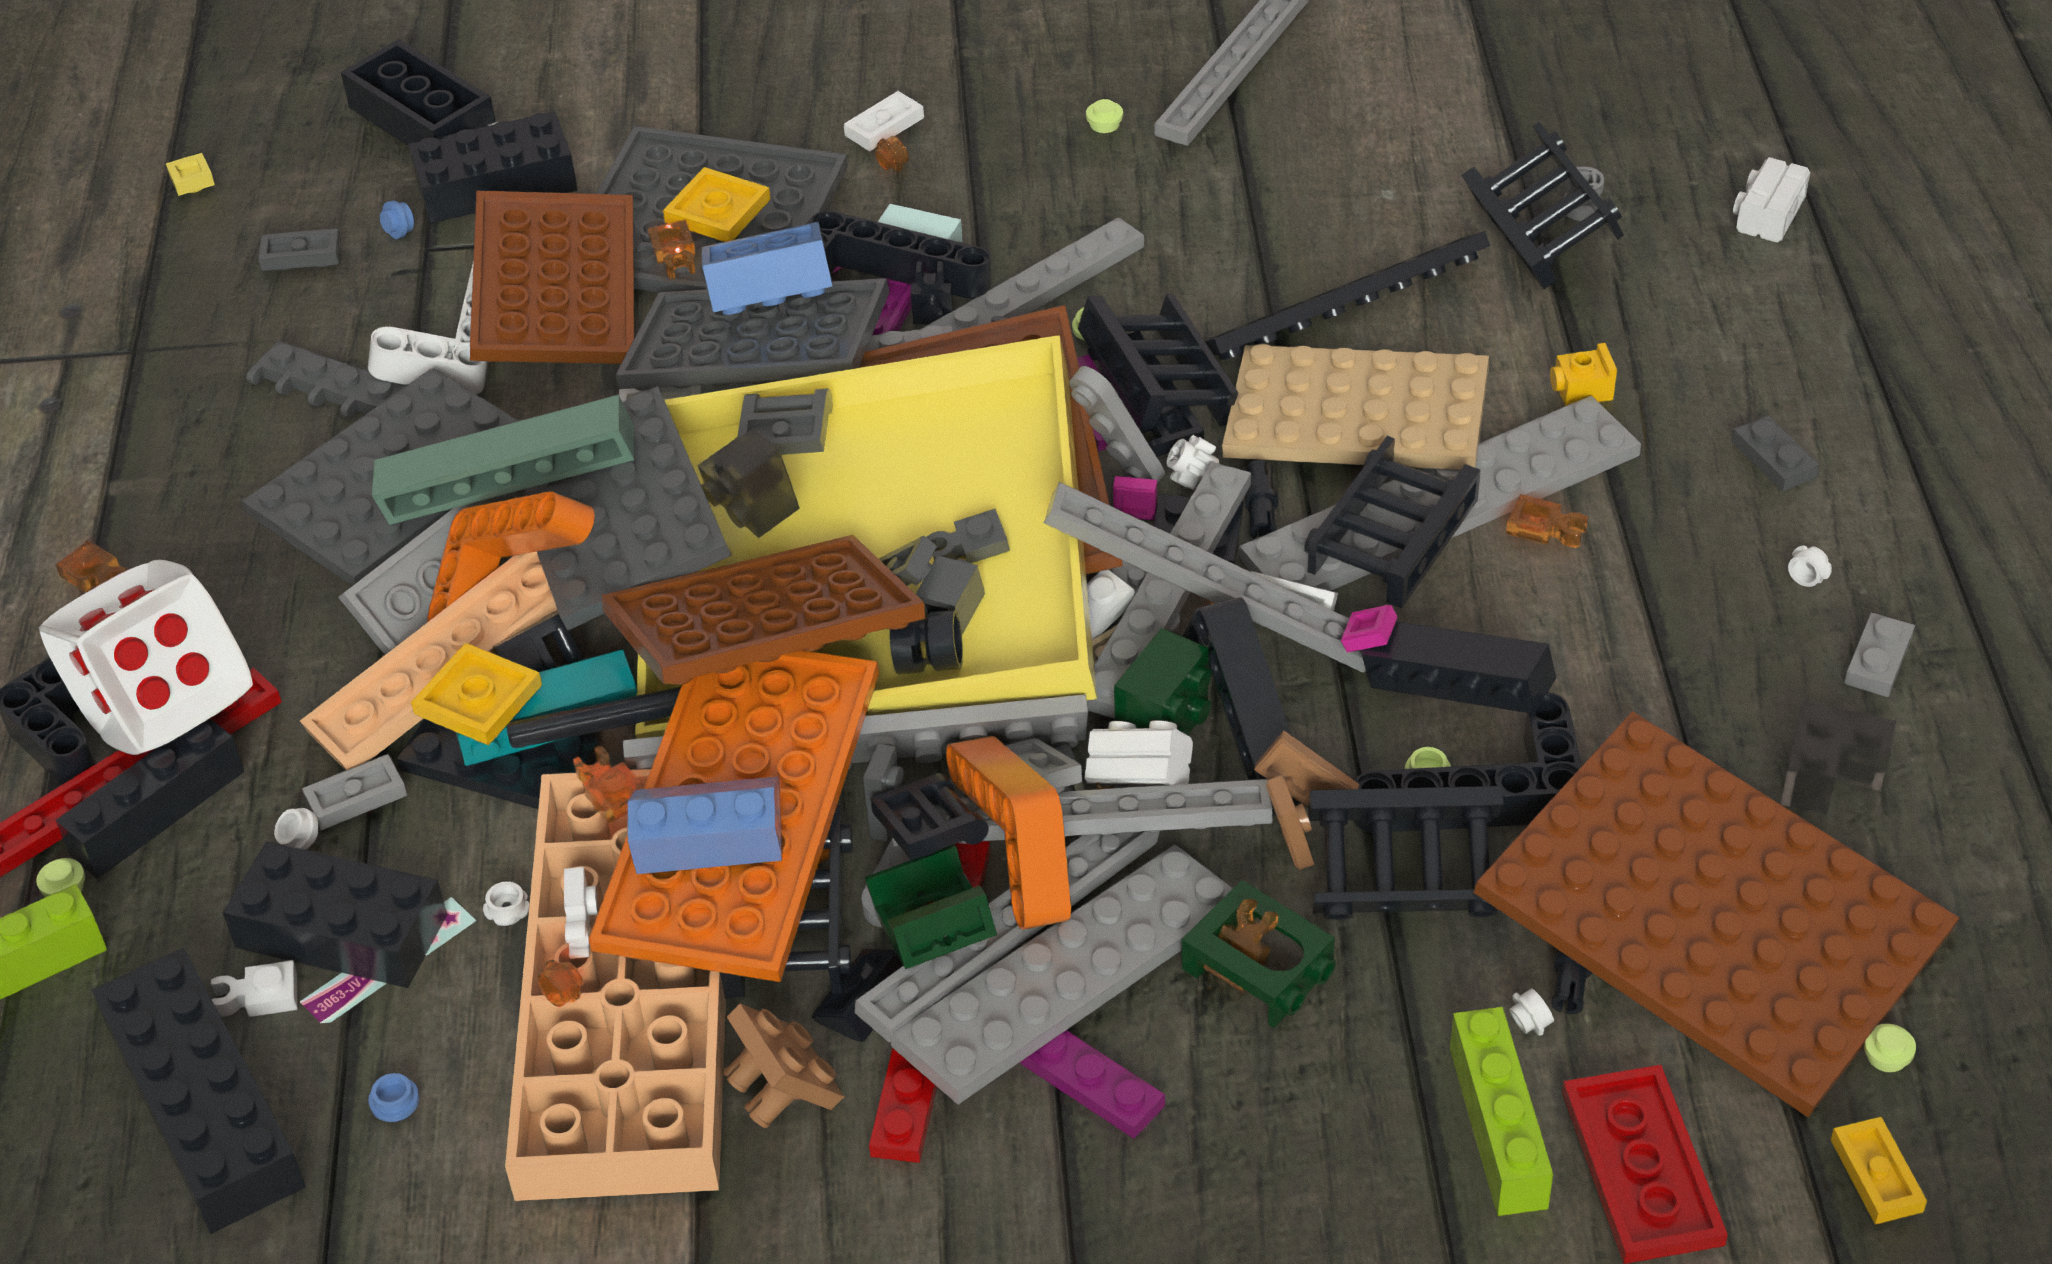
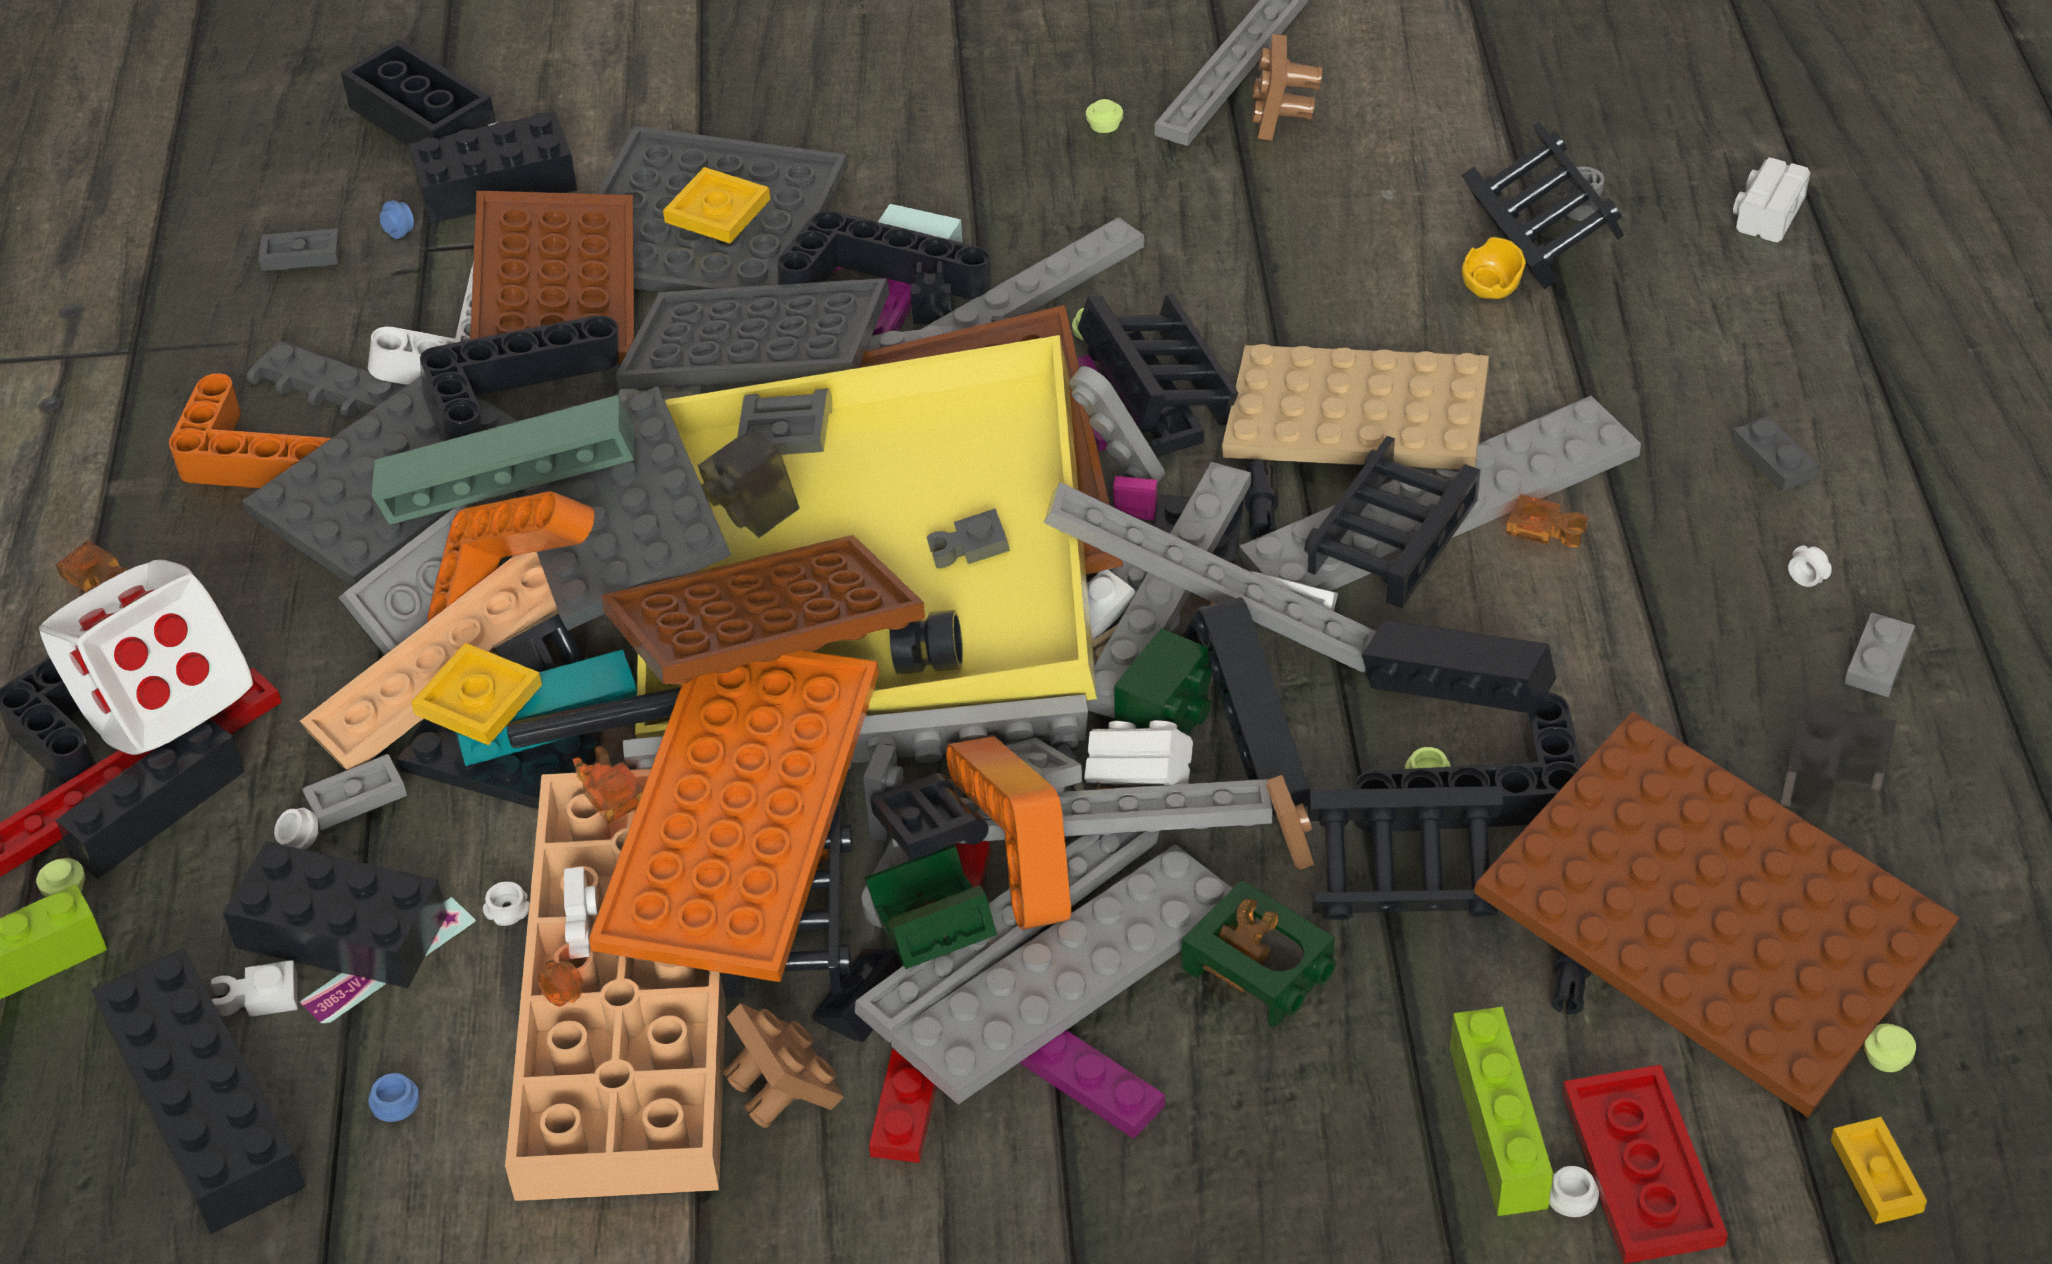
light yellow plate [166,153,215,196] -> none
medium blue slope [628,776,782,874] -> none
clear orange plate [647,220,696,279] -> none
medium blue slope [702,222,832,315] -> none
white plate [844,91,924,151] -> none
clear orange plate [875,136,909,172] -> none
dark grey plate [878,535,937,586] -> none
dark grey brick [916,555,985,634] -> none
white gear [1167,435,1219,490] -> none
black plate [1204,231,1490,361] -> none
medium nougat plate [1254,730,1359,808] -> none
dark pink tile [1341,605,1398,653] -> none
white plate [1509,988,1554,1036] -> none
yellow brick [1550,343,1617,406] -> none
none -> orange beam [169,373,331,488]
none -> black beam [420,315,619,441]
none -> medium nougat plate [1252,34,1322,141]
none -> yellow hair [1461,237,1526,299]
none -> white plate [1549,1166,1599,1217]

